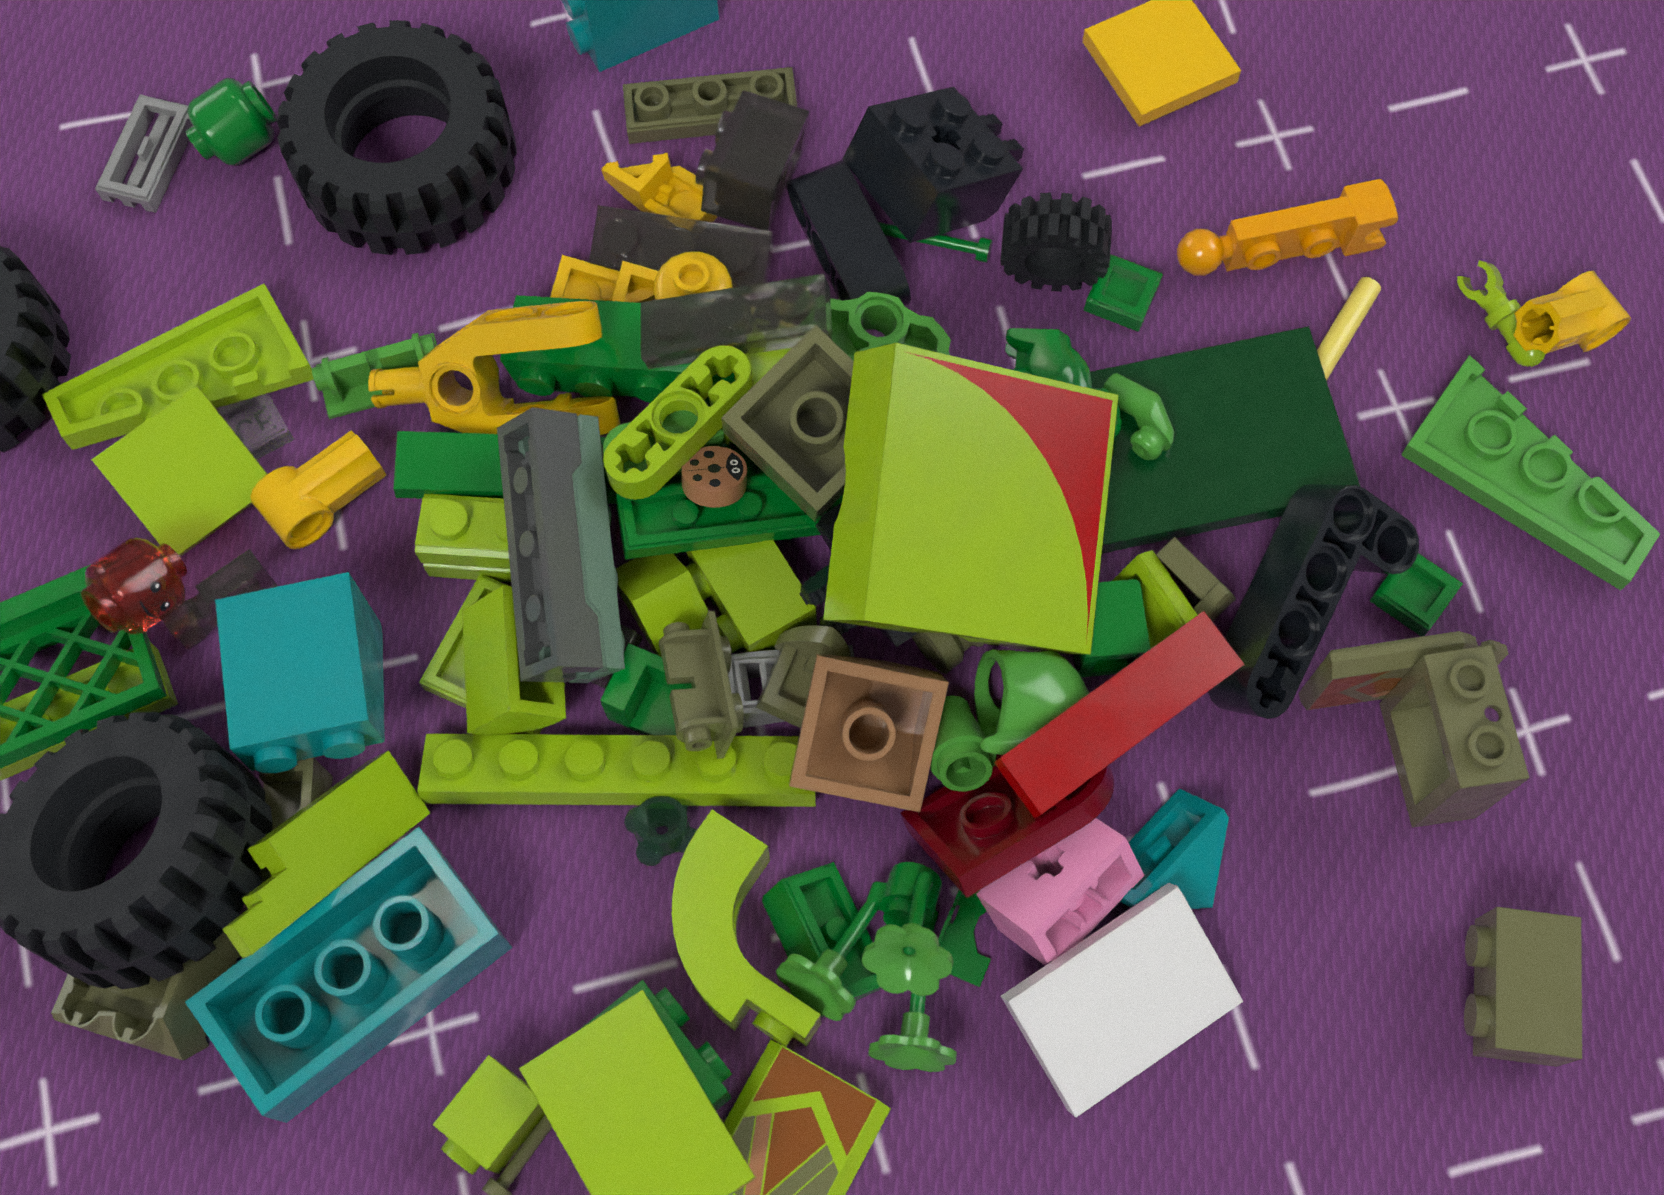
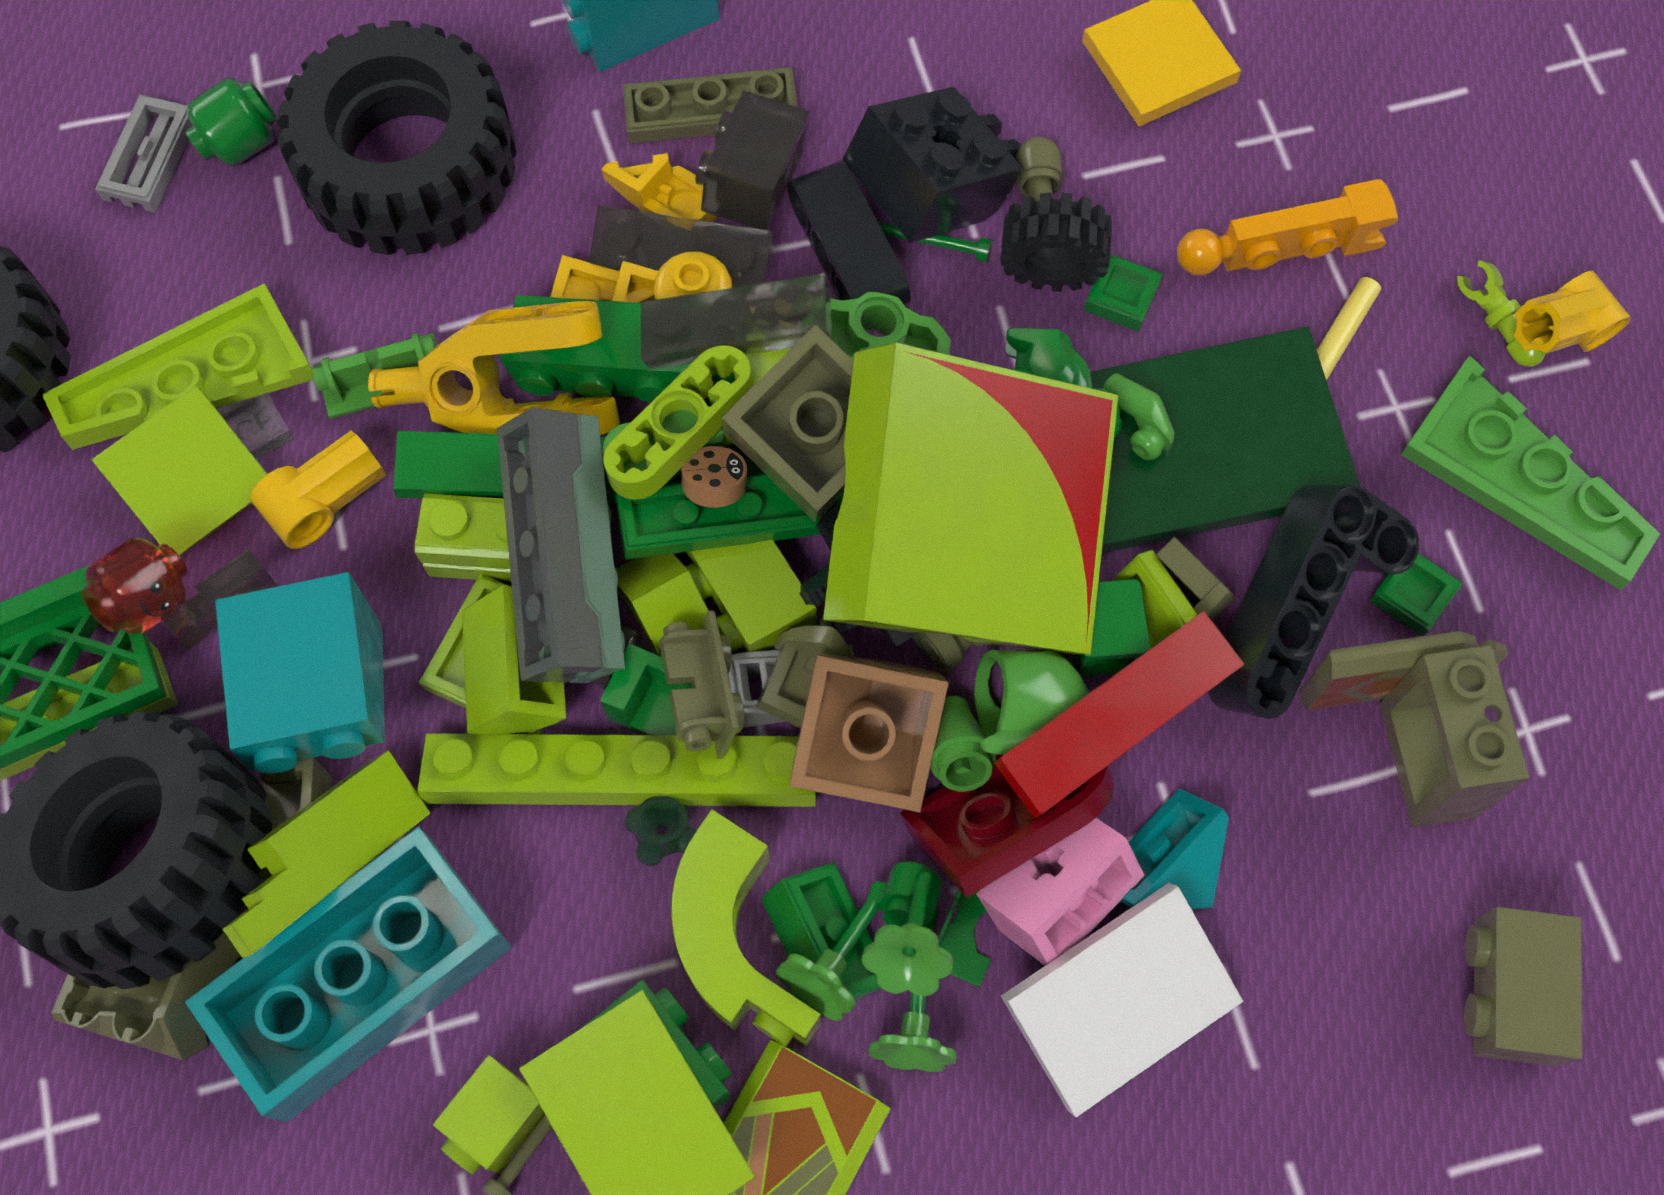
none -> olive cylinder [1015,136,1063,201]

